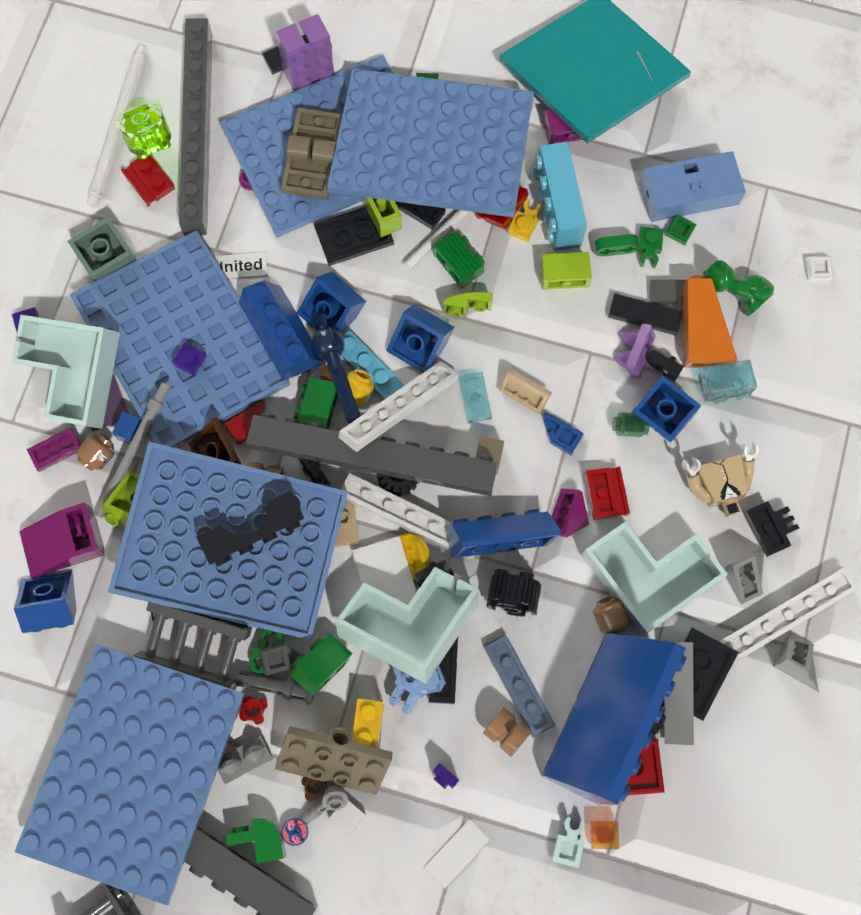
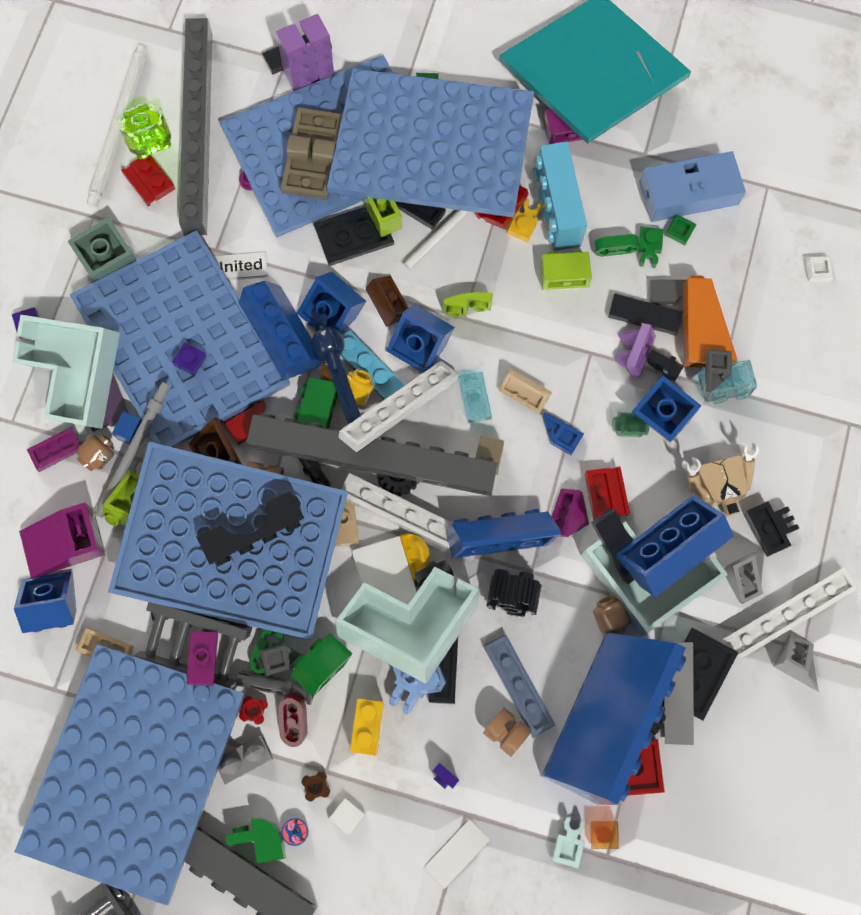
dark tan plate [275,726,393,795] -> none
light grey plate [302,785,348,824] -> none
green brick [433,231,485,288] -> none
green animal [703,260,774,317] -> none
none -> tan plate [75,627,134,657]
none -> magenta plate [186,632,218,686]
none -> plate [278,694,308,747]
none -> reddish brown slope [366,276,409,327]
none -> black tile [591,509,634,585]
none -> blue slope [615,495,734,598]
none -> dark grey tile [705,350,732,395]

